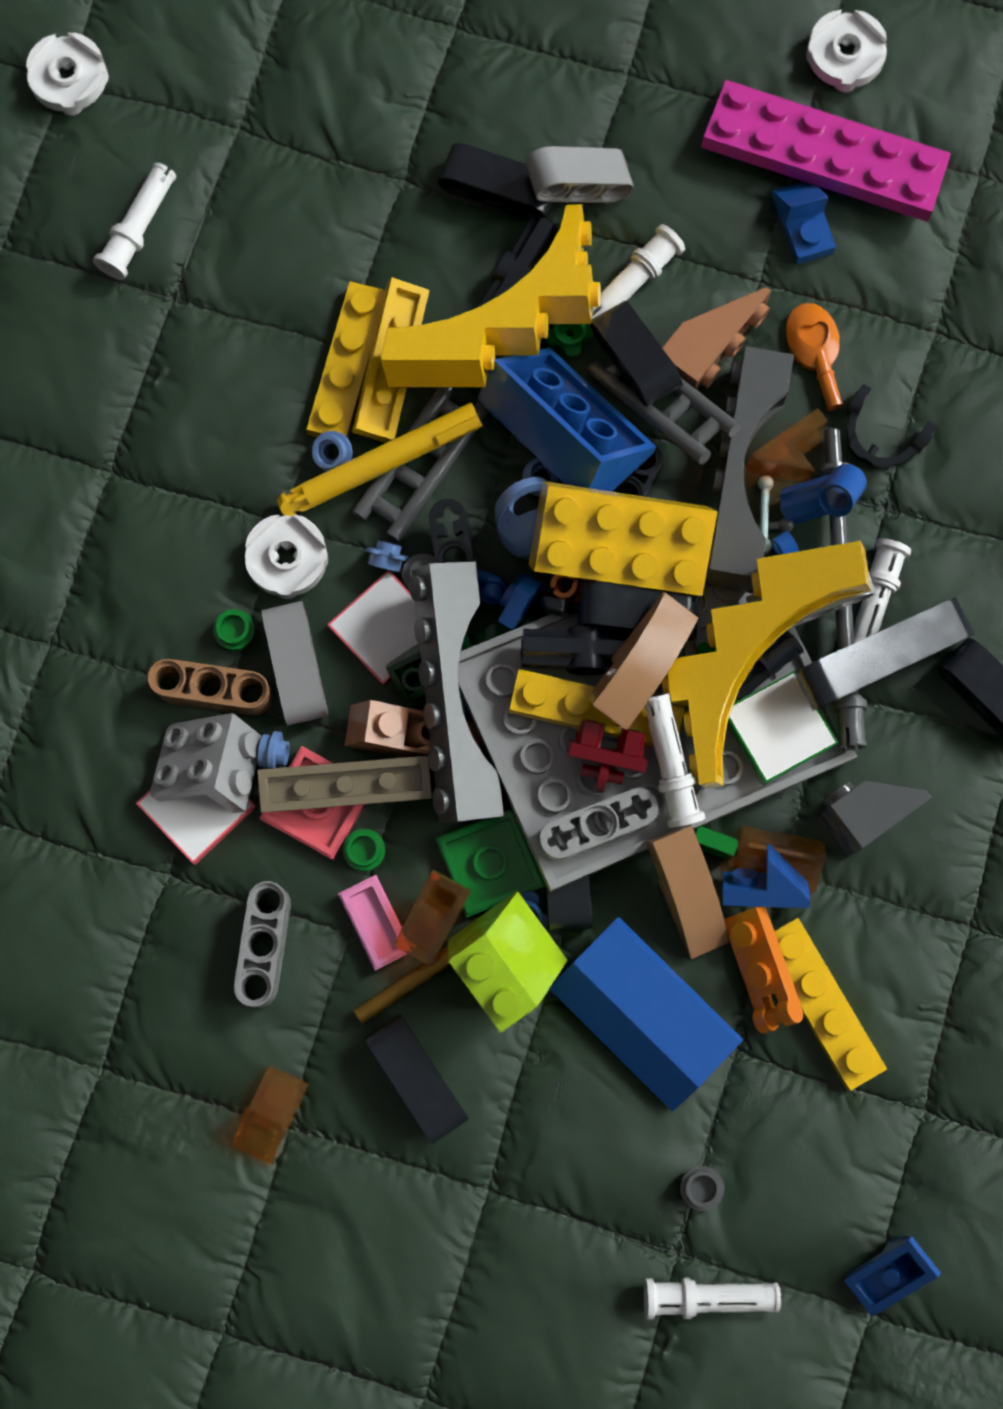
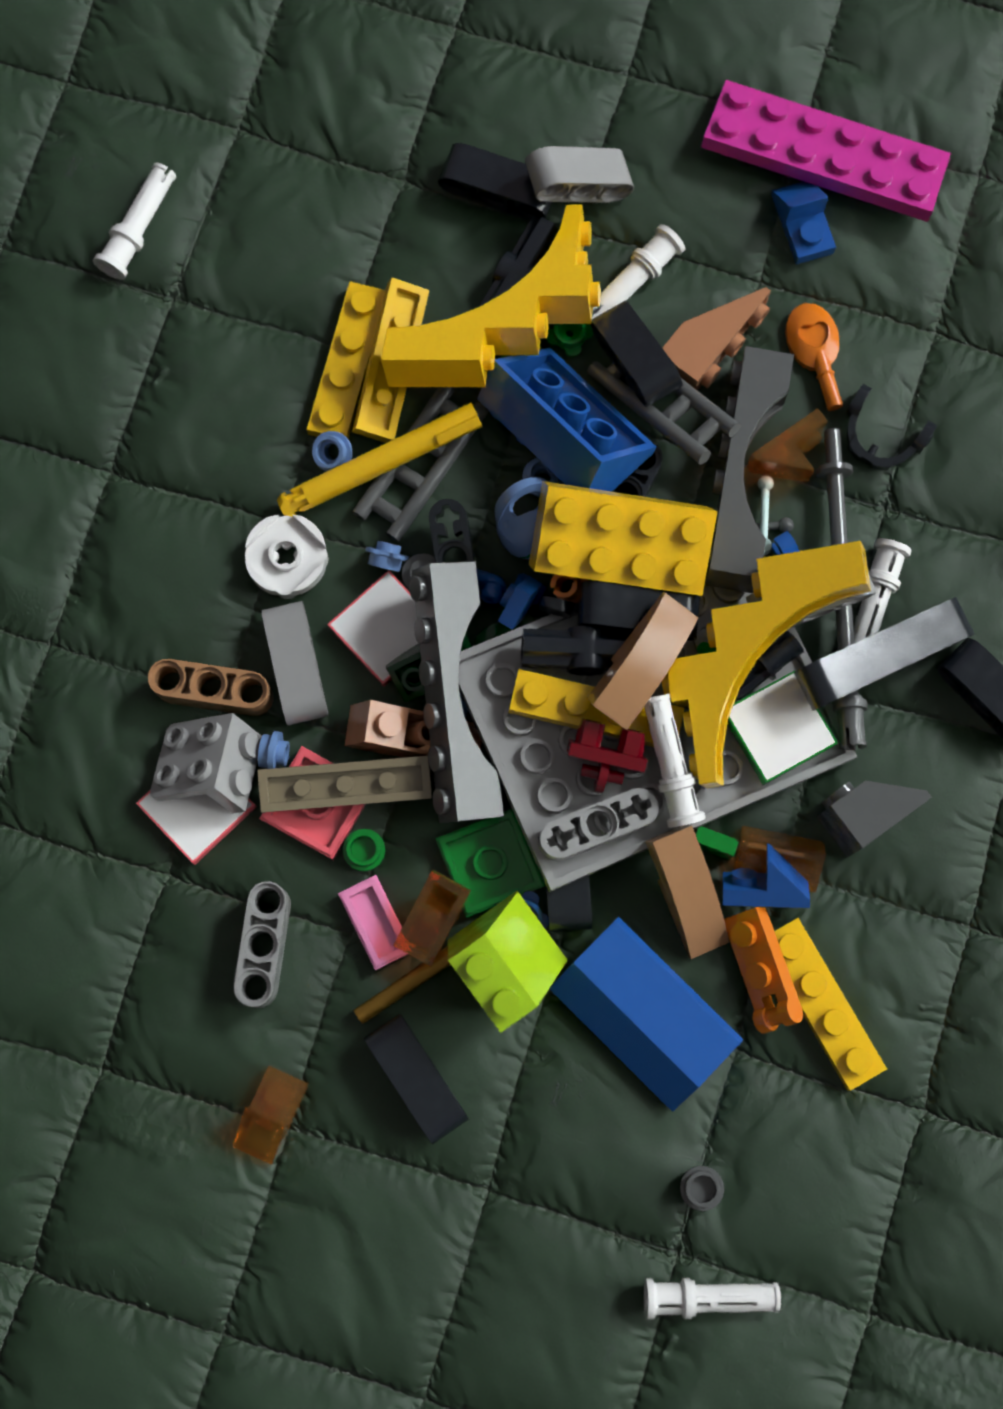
white plate [26,33,108,115] -> none
green plate [213,609,255,651] -> none
blue piece [779,464,867,524] -> none
white plate [806,10,887,92] -> none
blue slope [844,1236,940,1317] -> none

